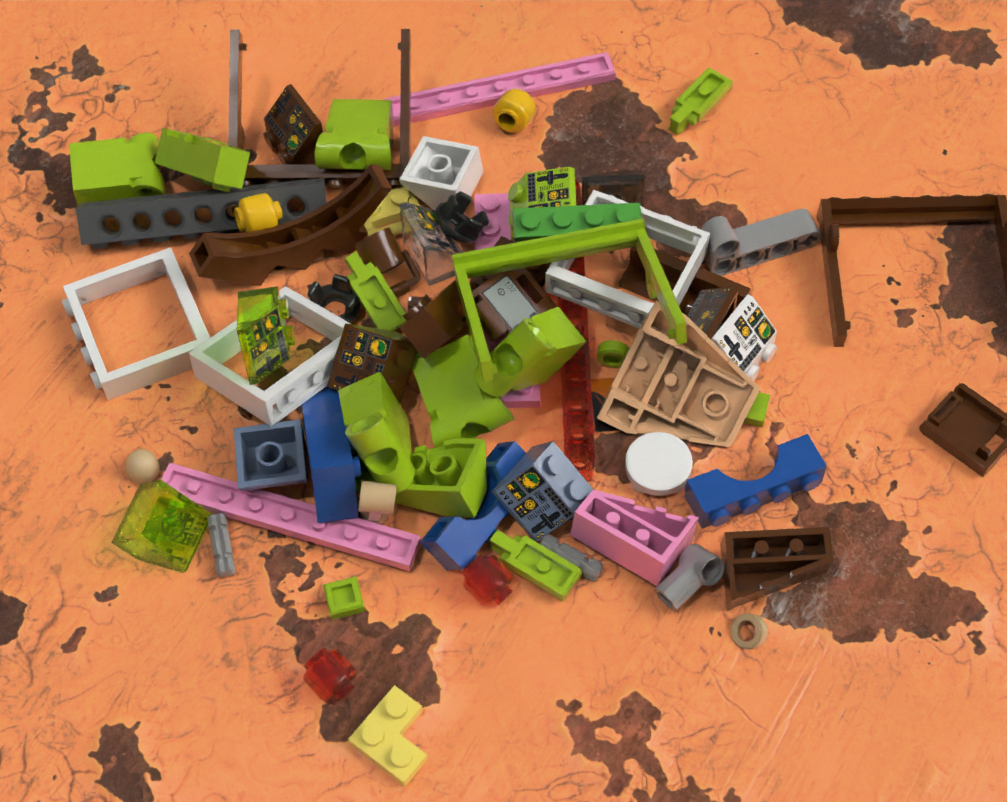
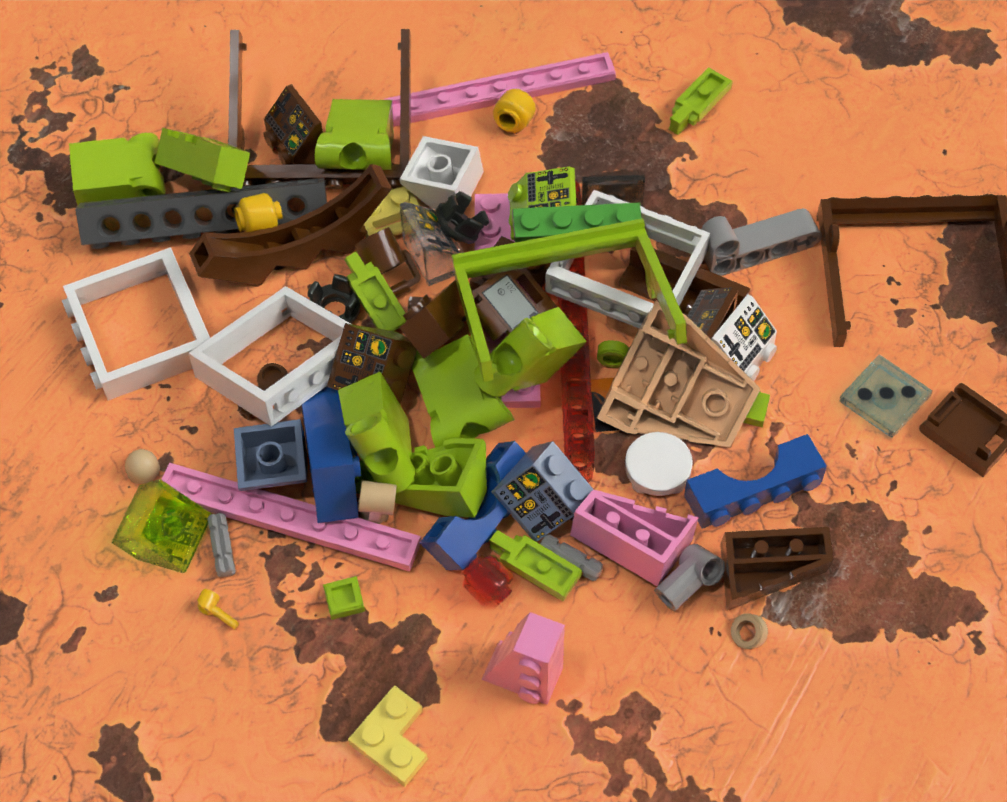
clear neon green slope [237,286,295,385] -> none
clear red head [303,647,356,702] -> none
none -> yellow hand [197,589,239,630]
none -> bright pink wedge [482,612,565,705]
none -> clear light blue tile [839,354,933,438]

